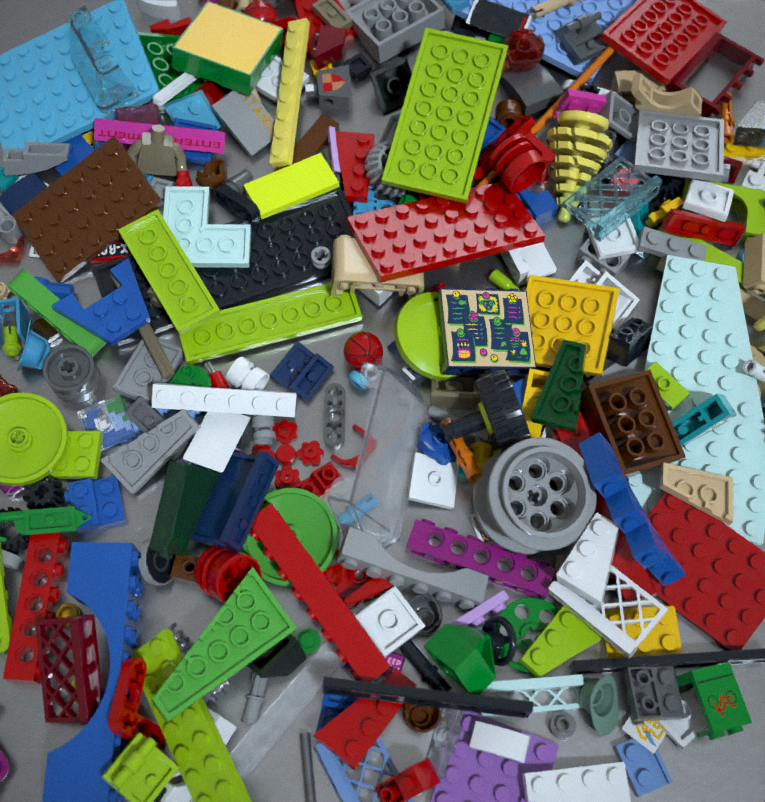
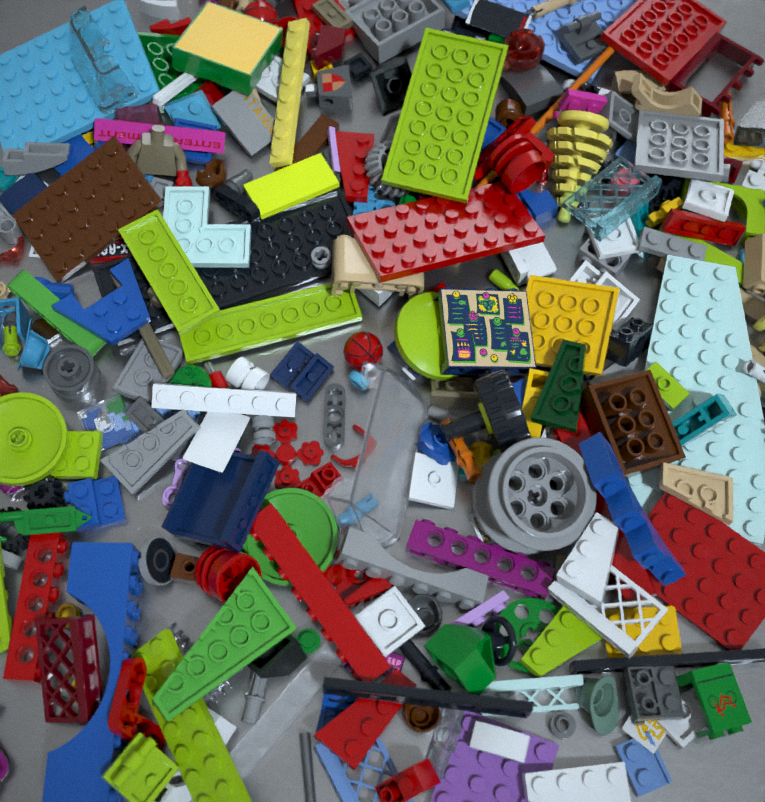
clear green slope [149,461,219,559] -> none

